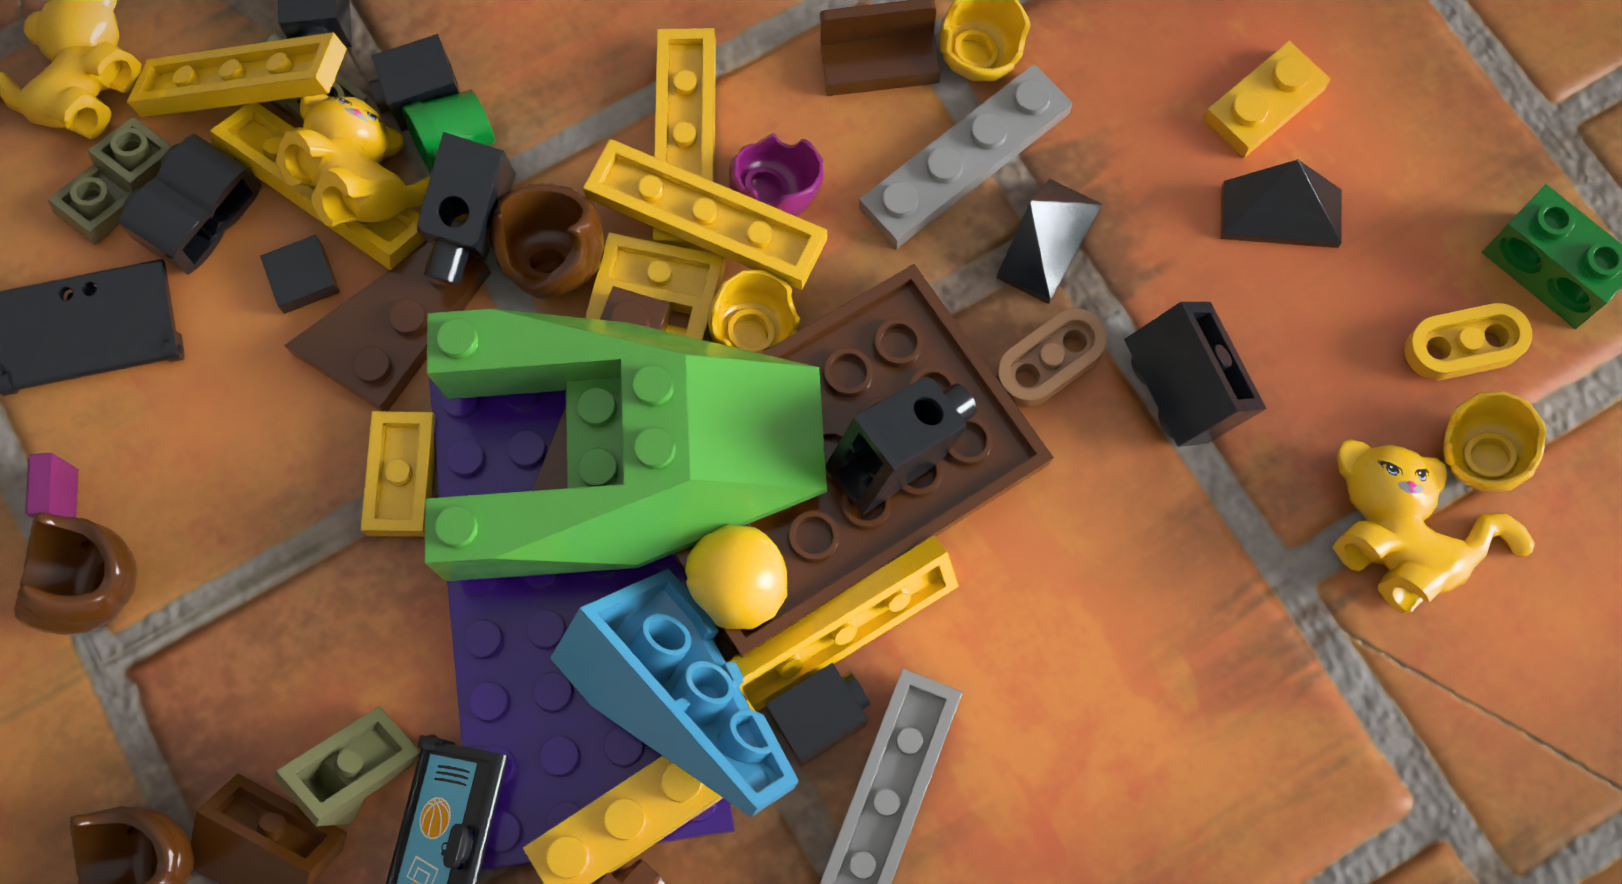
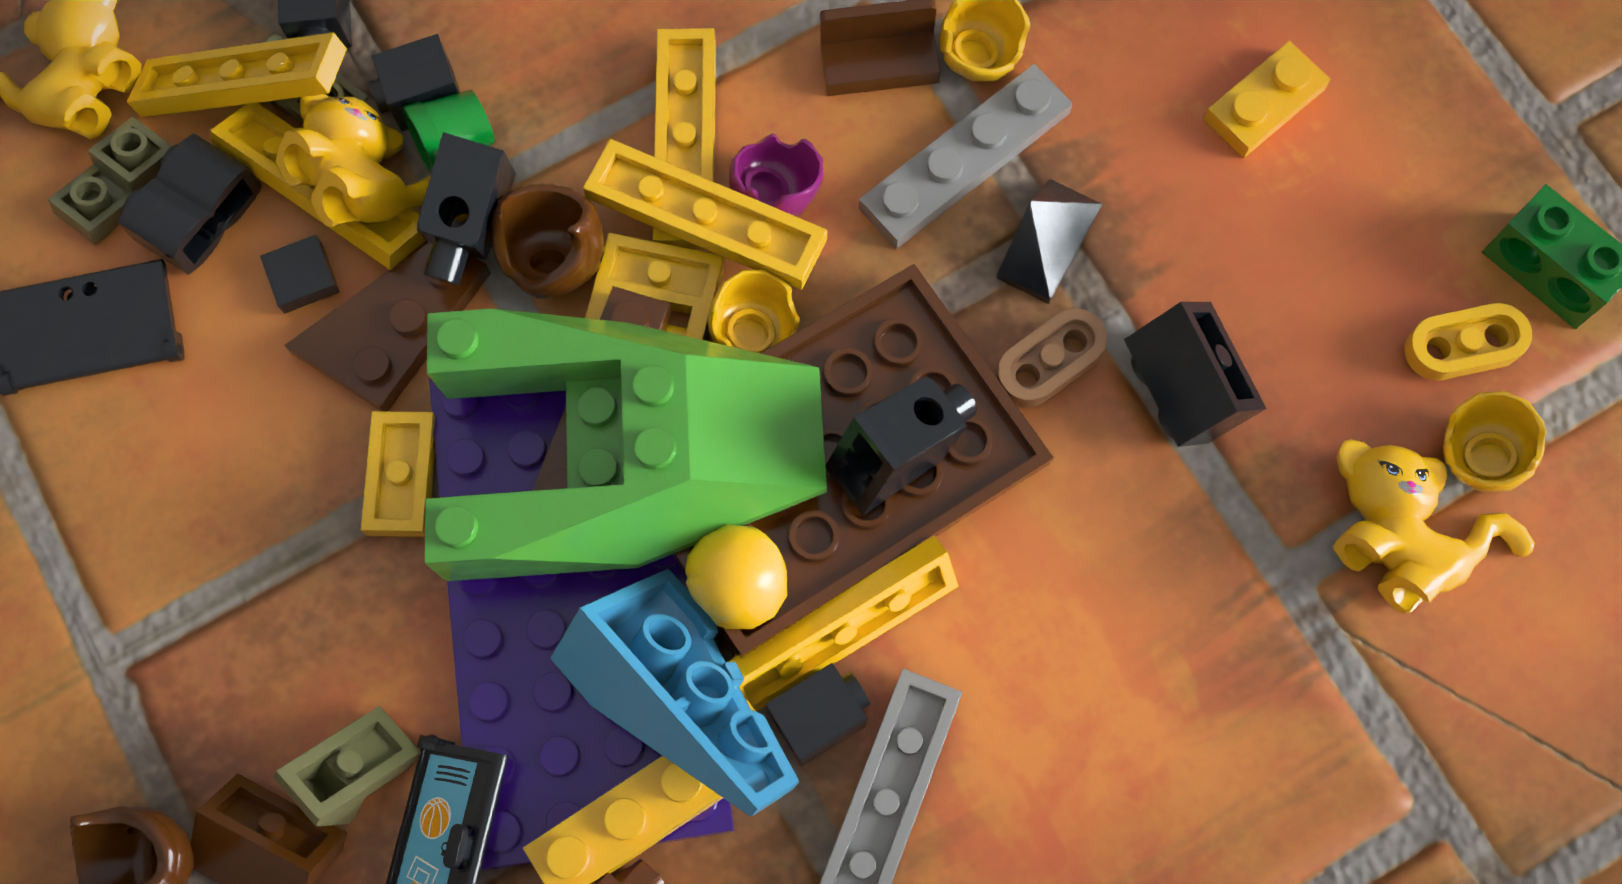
reddish brown piece [14,513,137,635] -> none
magenta tile [25,453,79,518] -> none
black slope [1220,159,1342,248] -> none

